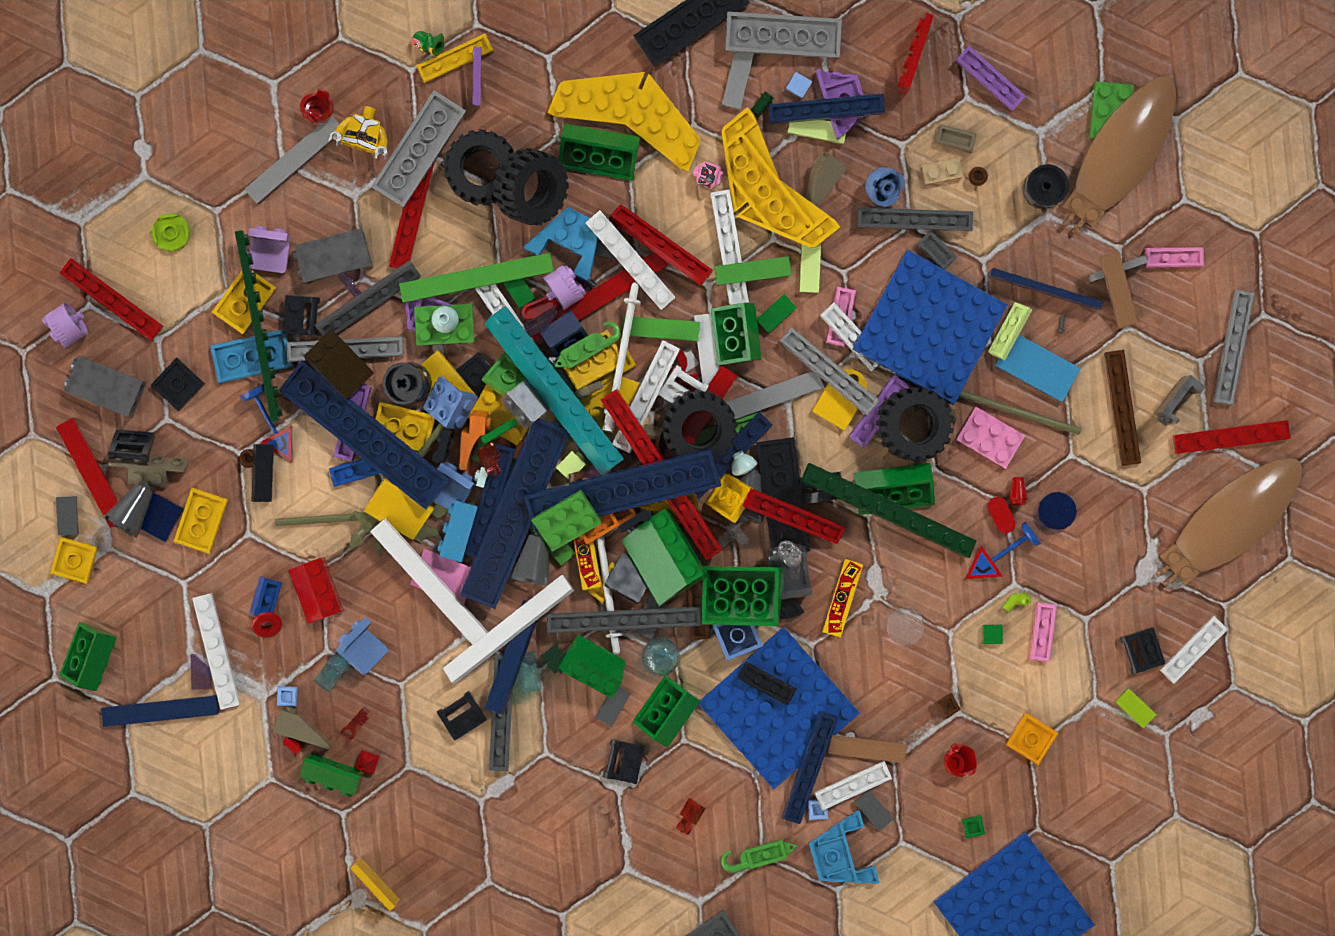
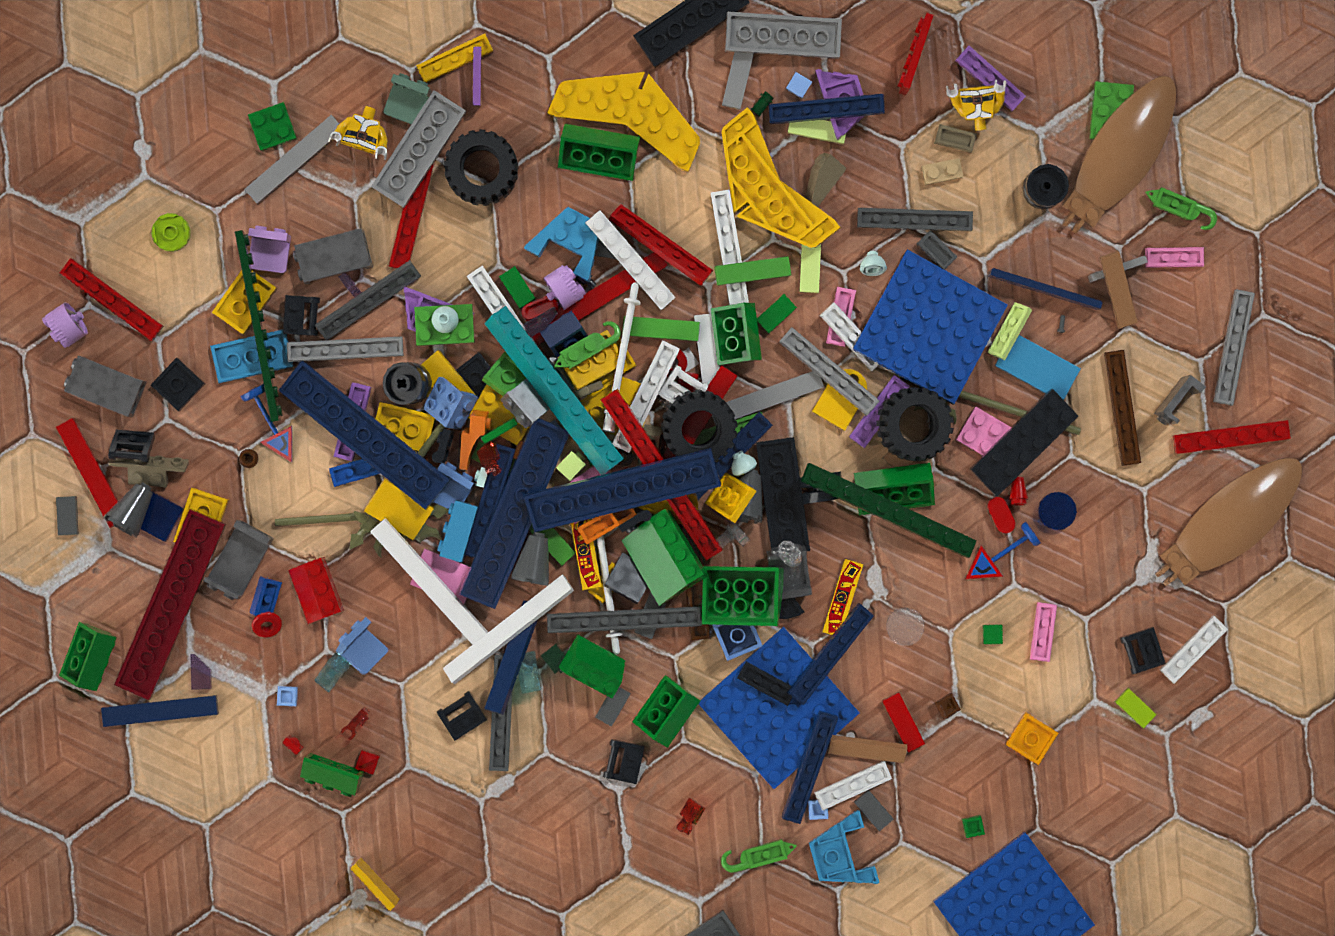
yellow tile [50,537,99,584] -> none
white plate [192,593,241,709] -> none
black tile [251,444,274,502] -> none
dark tan slope [273,707,332,749] -> none
red cap [300,89,334,124] -> none
dark brown slope [304,329,374,400] -> none
bright green tile [399,253,554,303] -> none
green animal [412,31,444,56] -> none
black tyre [494,148,569,226] -> none
bright green plate [532,490,602,552] -> none
reddish brown plate [567,471,587,482] -> none
clear light blue cylinder [642,637,680,676] -> none
head [694,161,723,189] -> none
red plate [743,488,846,544] -> none
medium blue cylinder [865,167,904,207] -> none
red cap [944,743,977,777] -> none
reddish brown plate [968,167,988,186] -> none
lime arm [1002,593,1031,613] -> none
none -> dark red plate [114,509,226,700]
none -> flat silver panel [203,520,274,600]
none -> green plate [248,102,297,152]
none -> sand green bracket [384,73,432,124]
none -> dark blue tile [787,603,874,705]
none -> light aqua brick [860,251,887,276]
none -> red tile [882,692,925,752]
none -> torso [946,80,1007,130]
none -> black plate [970,389,1079,497]
none -> bright green plate [1145,187,1217,230]

